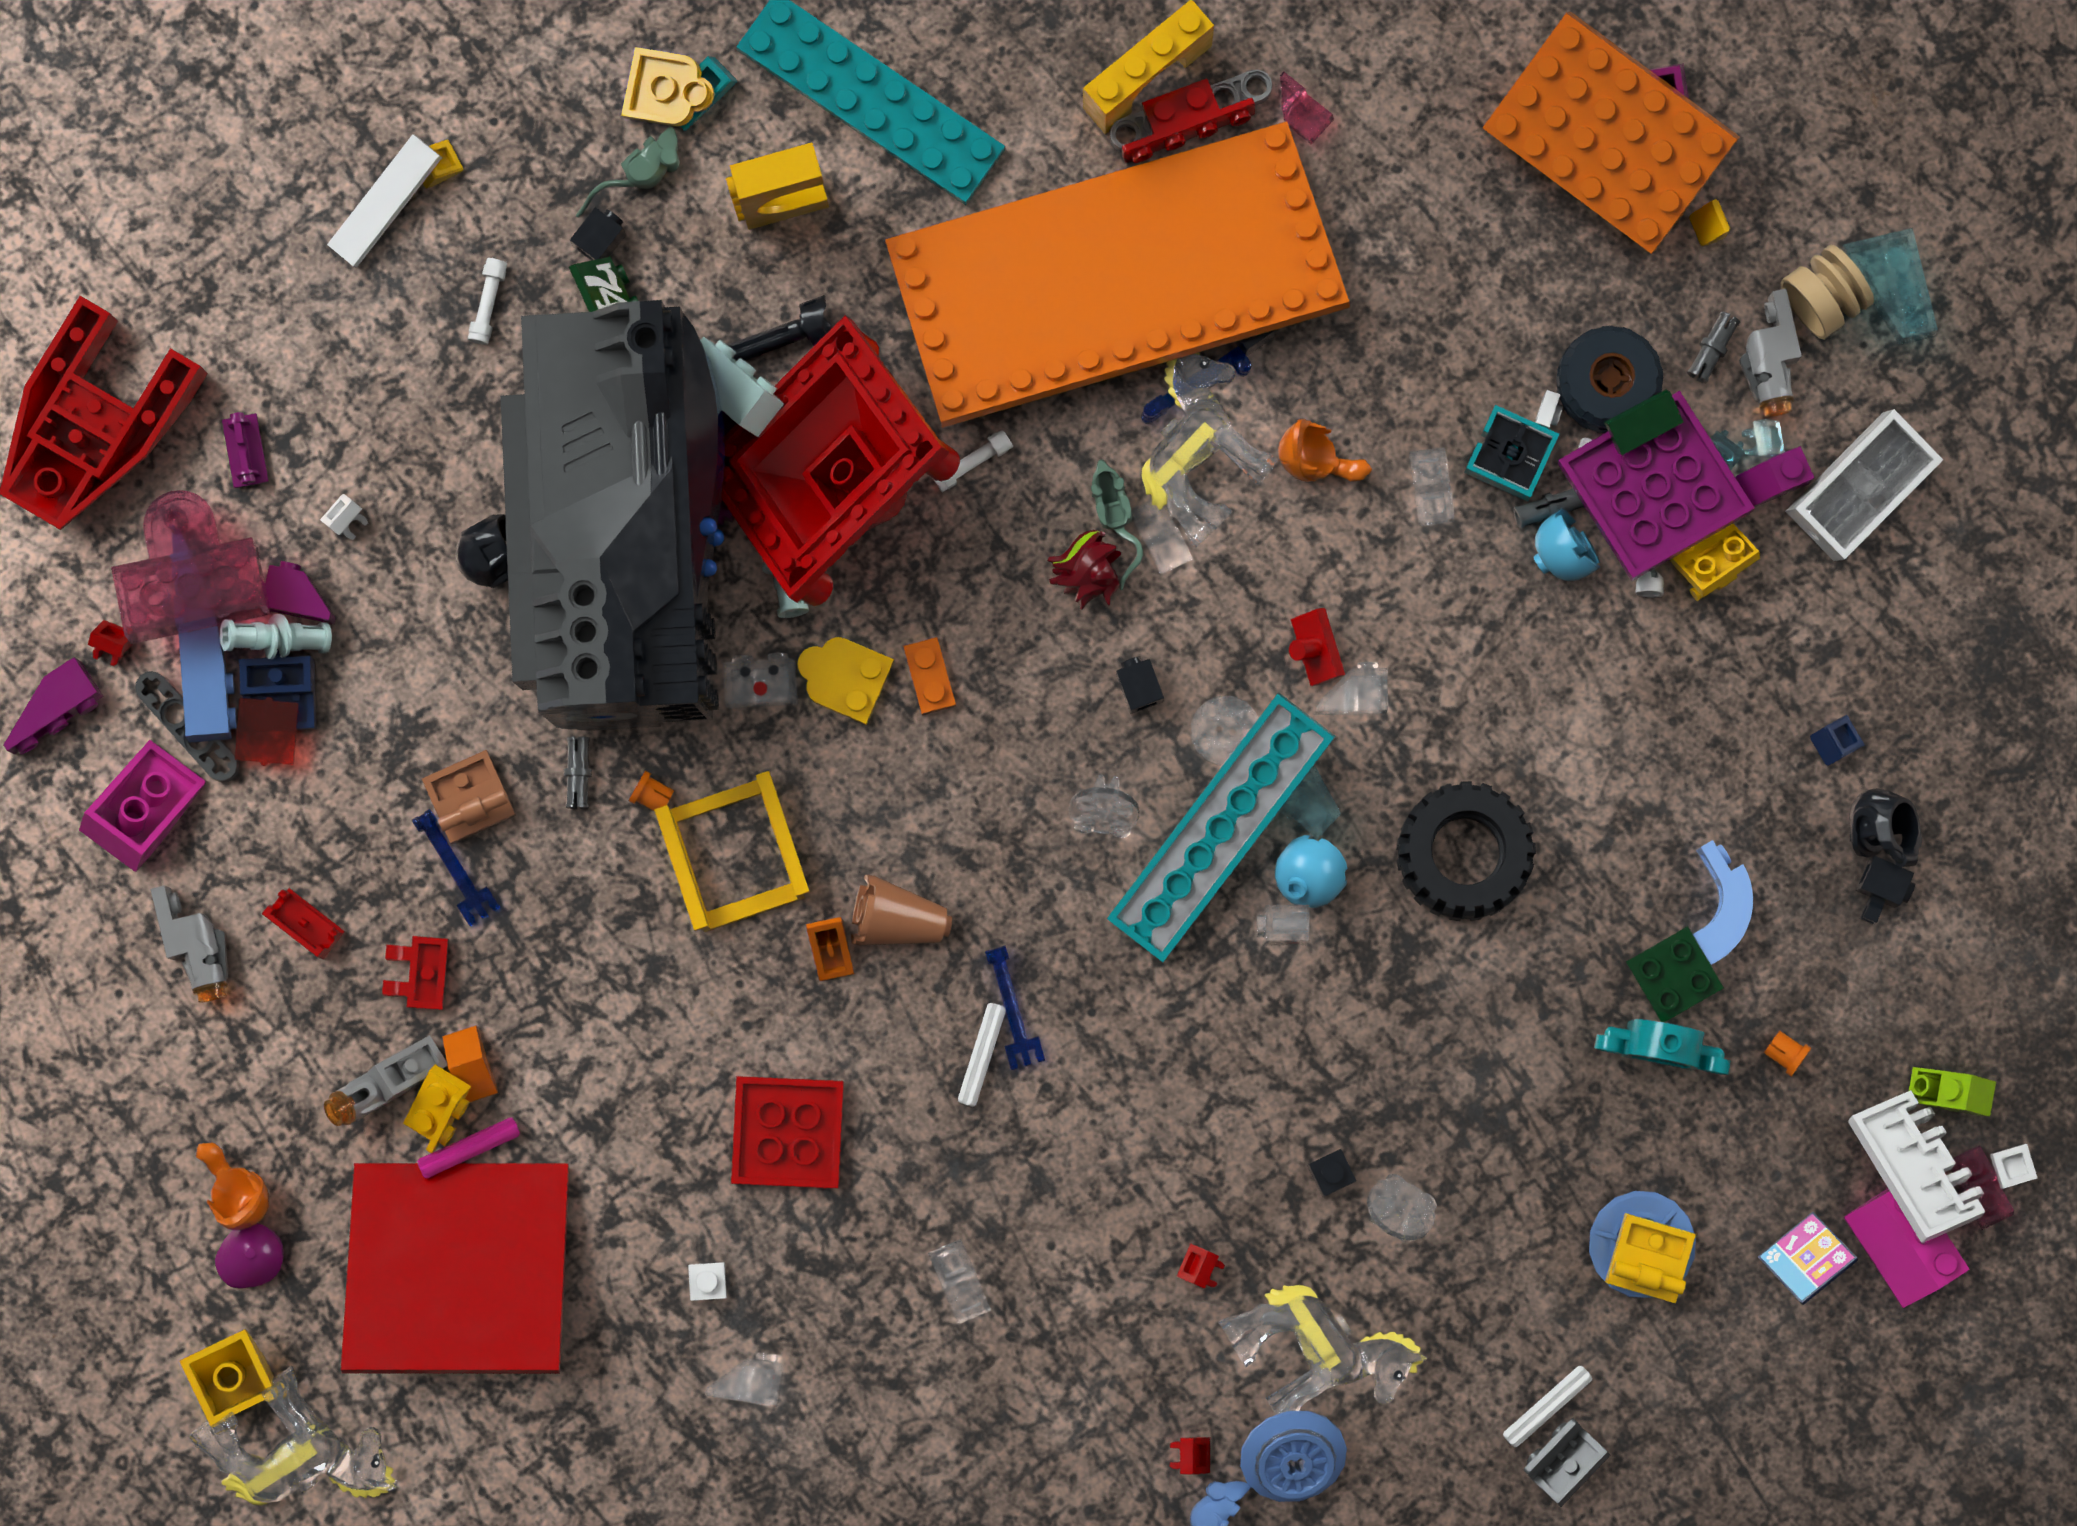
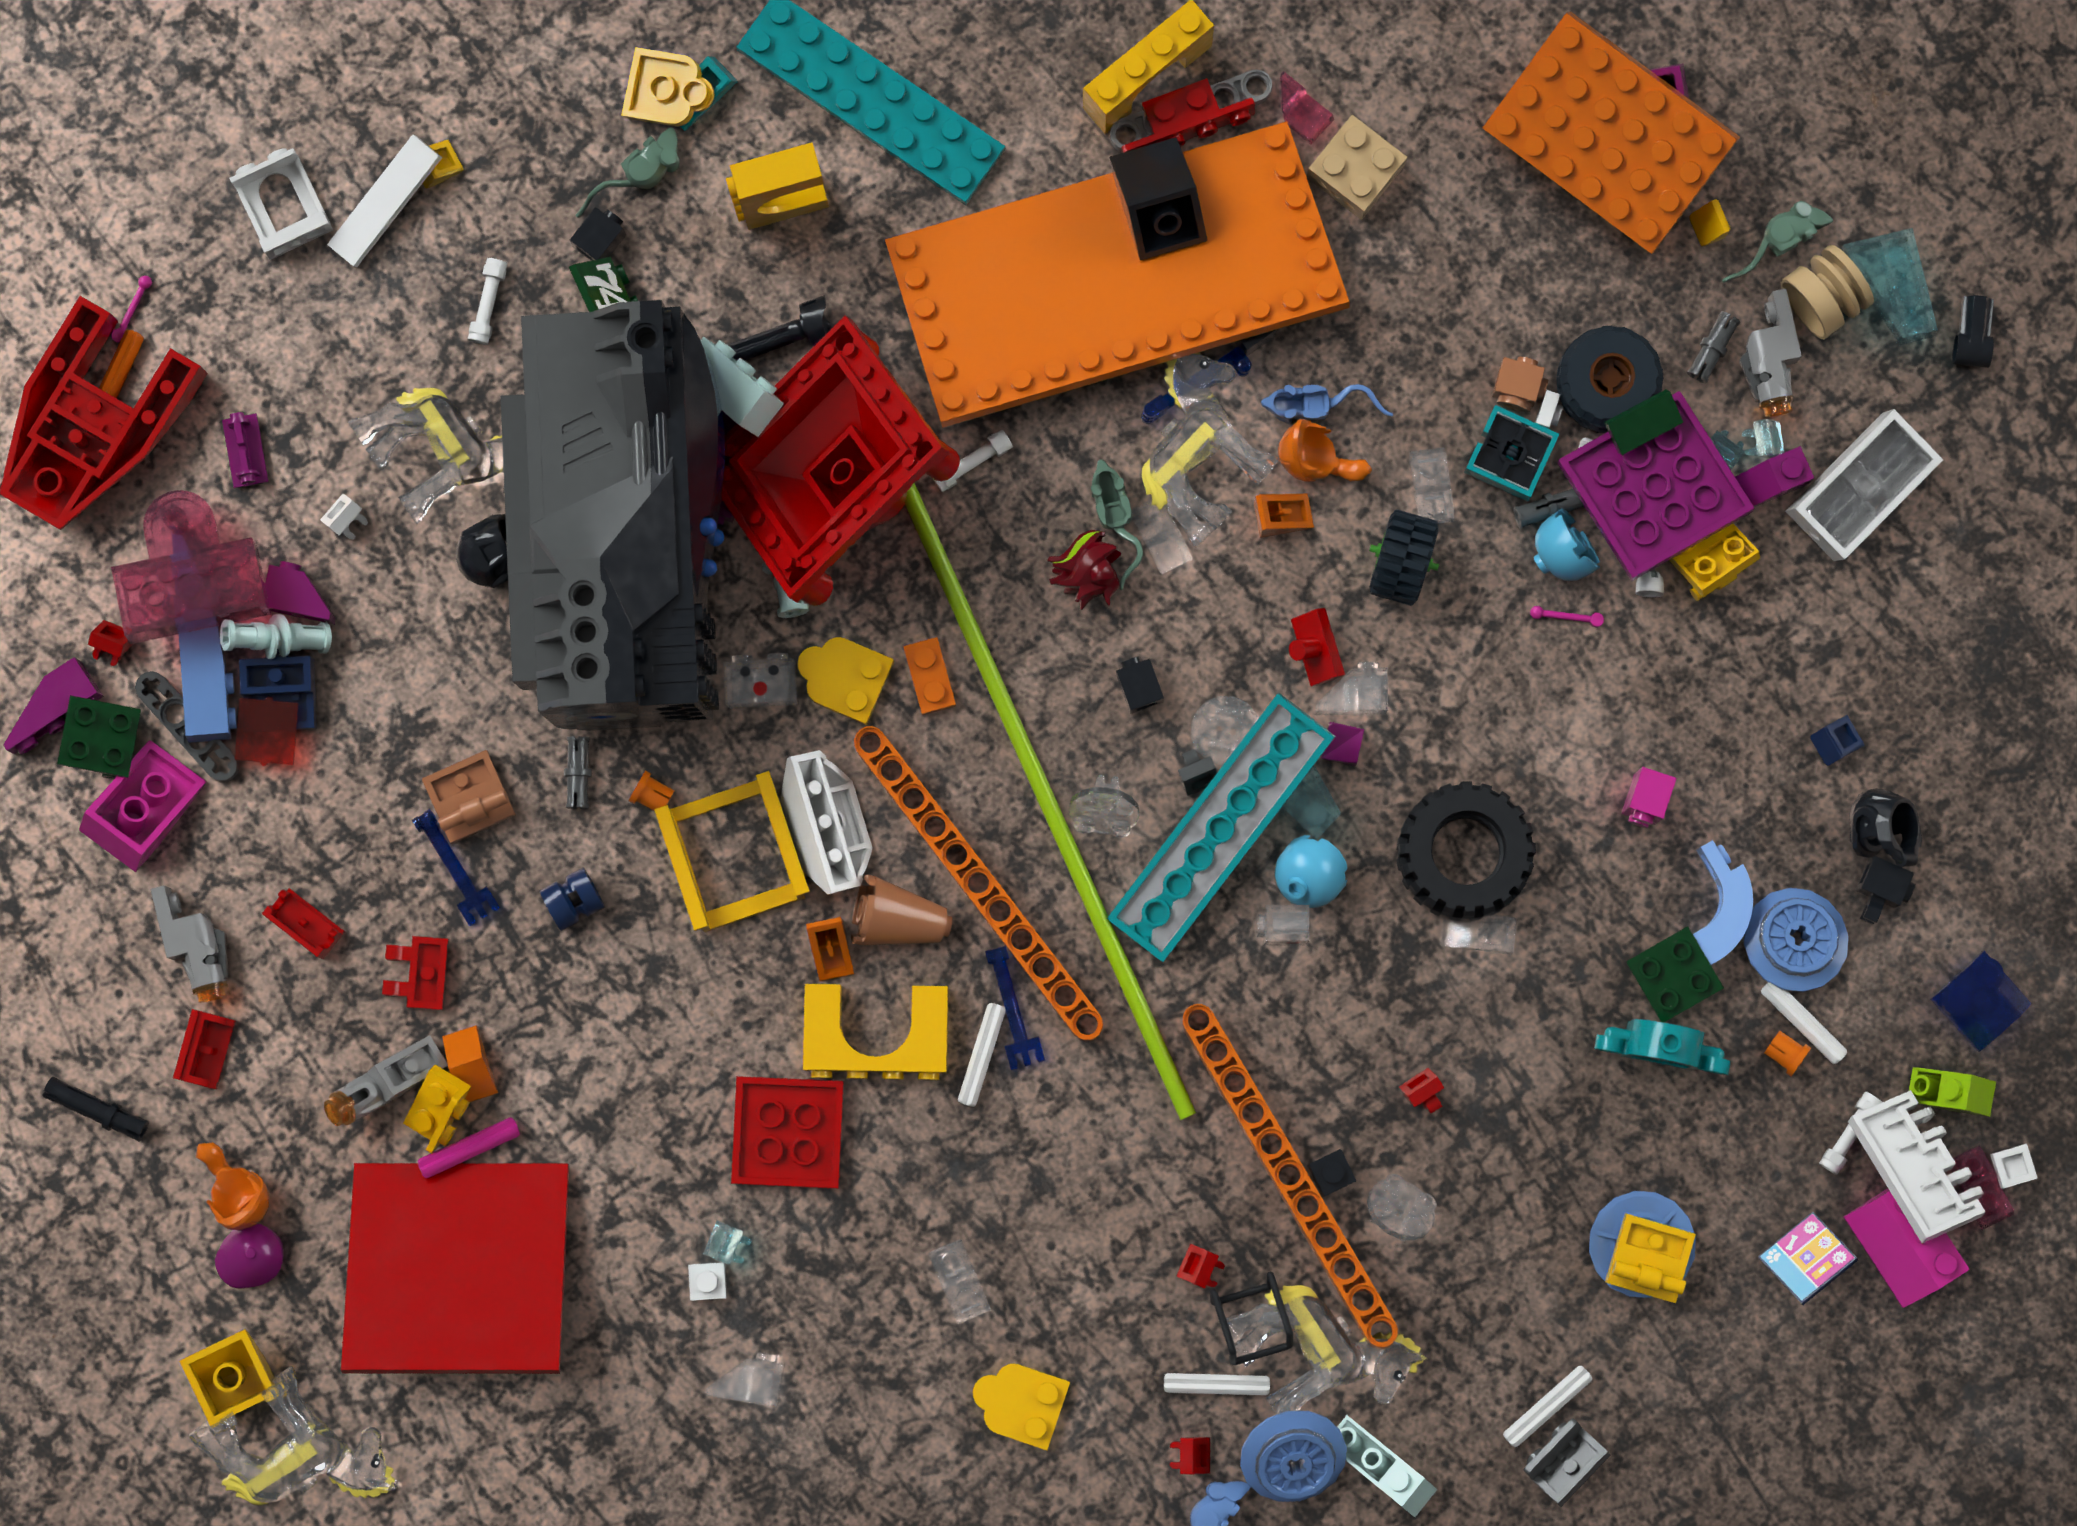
none -> black pin [42,1077,149,1142]
none -> dark green hinge [57,695,141,779]
none -> orange axle [99,329,144,398]
none -> dark pink hinge [111,275,152,343]
none -> red hinge [173,1009,236,1089]
none -> white panel [229,148,333,260]
none -> clear animal [348,388,505,524]
none -> dark blue wheel [539,867,605,931]
none -> clear light blue tile [703,1220,751,1265]
none -> white wedge [780,750,873,895]
none -> yellow arch [803,984,949,1080]
none -> orange beam [854,726,1103,1042]
none -> lime piece [905,483,1196,1120]
none -> yellow plate [973,1363,1070,1451]
none -> black slope [1109,137,1208,261]
none -> white axle [1164,1373,1270,1396]
none -> dark grey tile [1178,748,1217,796]
none -> orange beam [1182,1004,1398,1350]
none -> black piece [1210,1271,1294,1365]
none -> orange slope [1254,493,1314,538]
none -> medium blue animal [1261,384,1393,424]
none -> tan piece [1307,115,1407,220]
none -> magenta slope [1321,722,1365,766]
none -> light aqua slope [1337,1415,1438,1517]
none -> black wheel [1369,509,1439,606]
none -> red tile [1399,1068,1444,1114]
none -> clear slope [1439,915,1517,955]
none -> nougat brick [1492,356,1548,412]
none -> dark pink hinge [1530,606,1604,627]
none -> dark pink brick [1621,767,1677,828]
none -> sand green animal [1722,201,1833,283]
none -> medium blue piece [1744,888,1849,992]
none -> white axle [1761,982,1847,1064]
none -> white bar [1819,1092,1882,1175]
none -> clear blue slope [1930,951,2032,1052]
none -> black piece [1952,295,1994,368]

